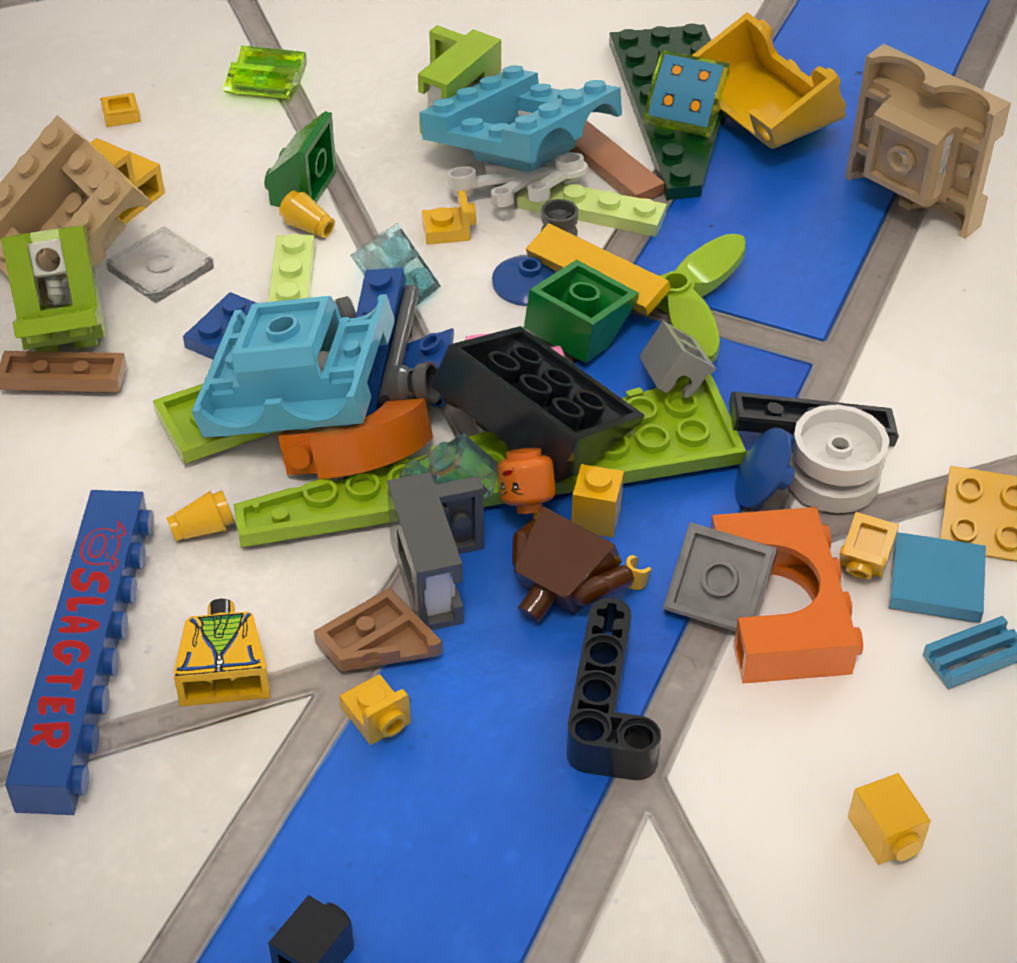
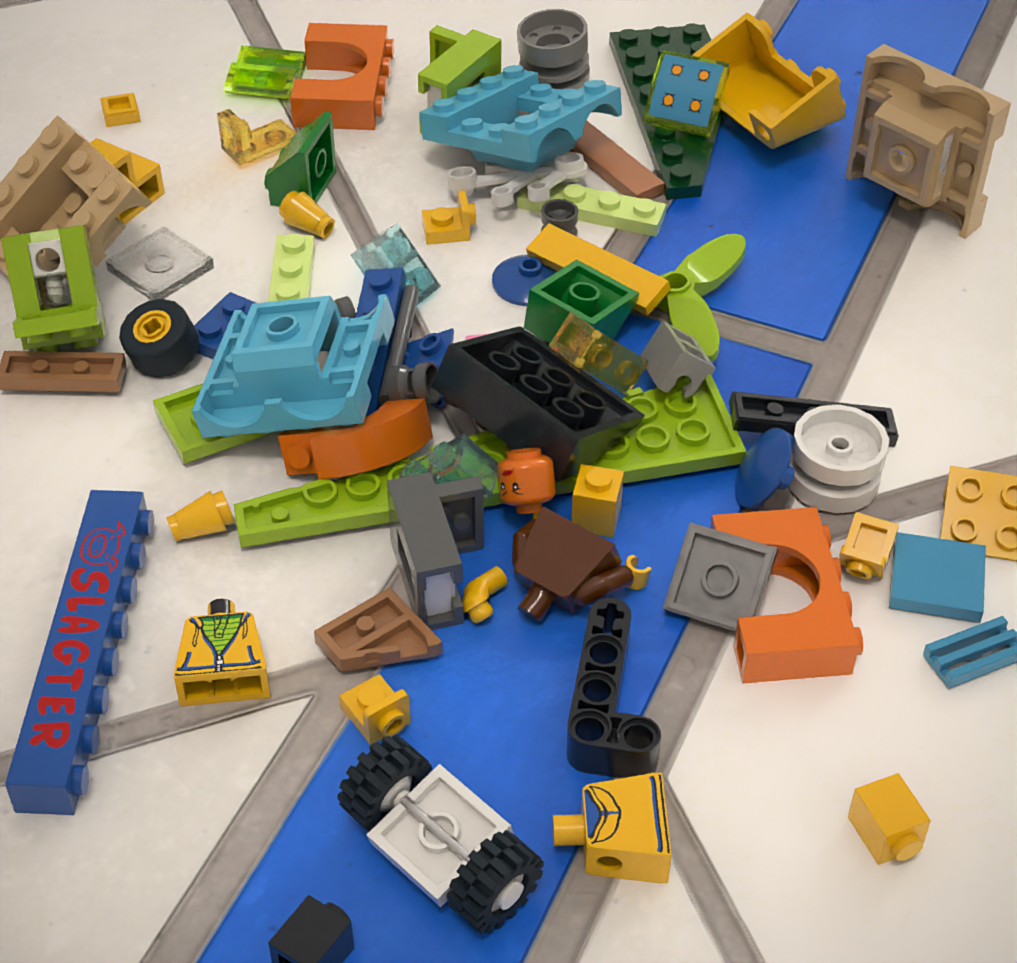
none -> black wheel [119,299,199,377]
none -> clear yellow bracket [217,109,296,165]
none -> orange arch [290,23,394,130]
none -> plate [337,735,544,934]
none -> yellow arm [462,566,508,624]
none -> light grey wheel [517,9,590,90]
none -> clear yellow bracket [549,311,648,394]
none -> yellow torso [552,772,672,884]

